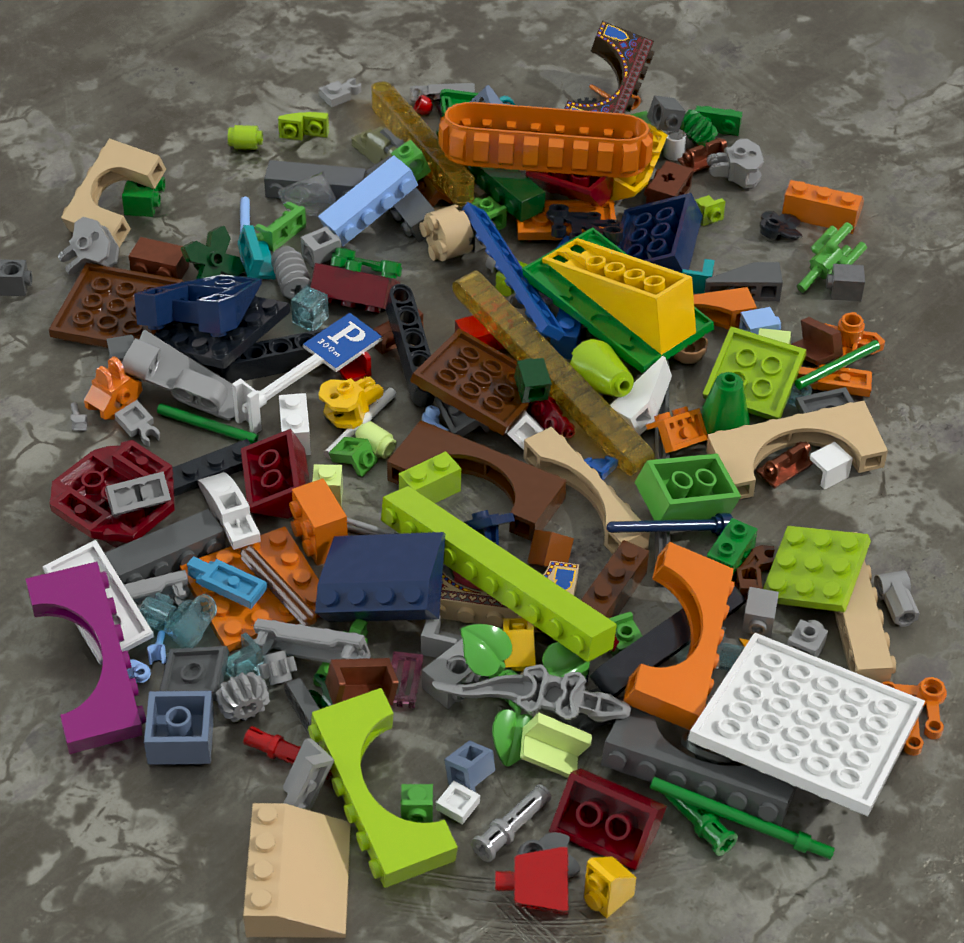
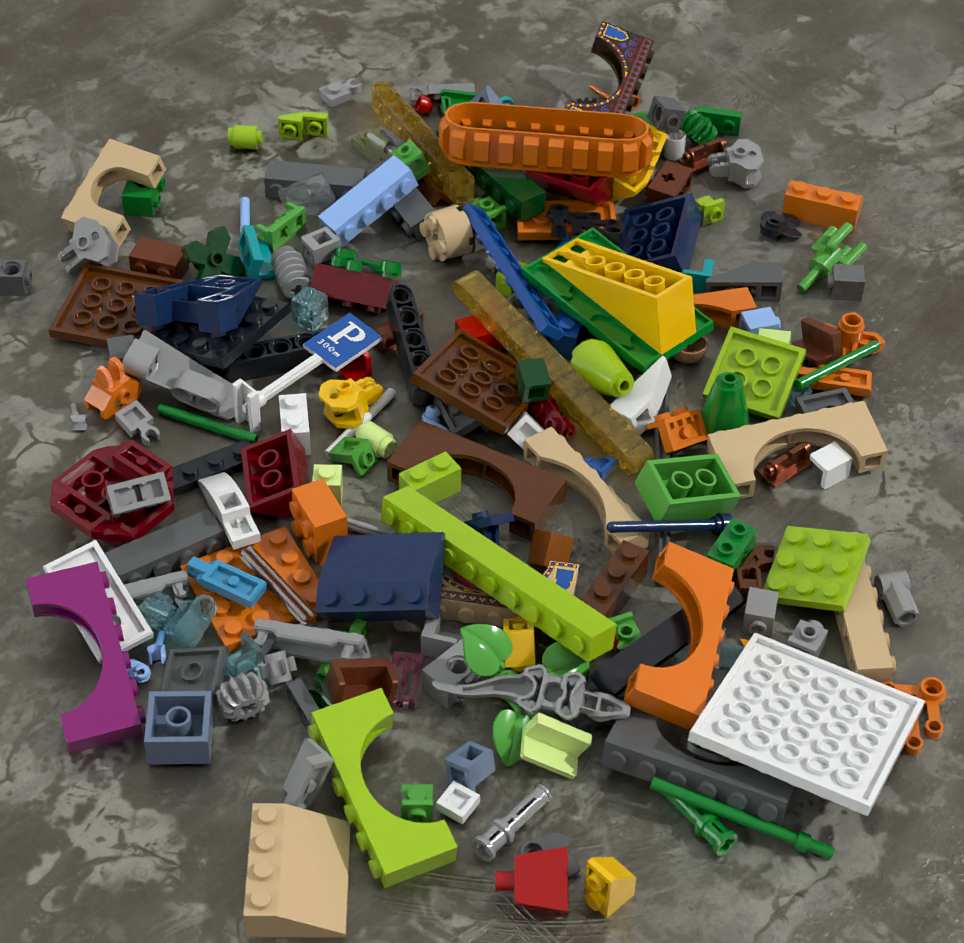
red pin [243,726,332,780] -> none
dark red slope [549,769,667,870] -> none

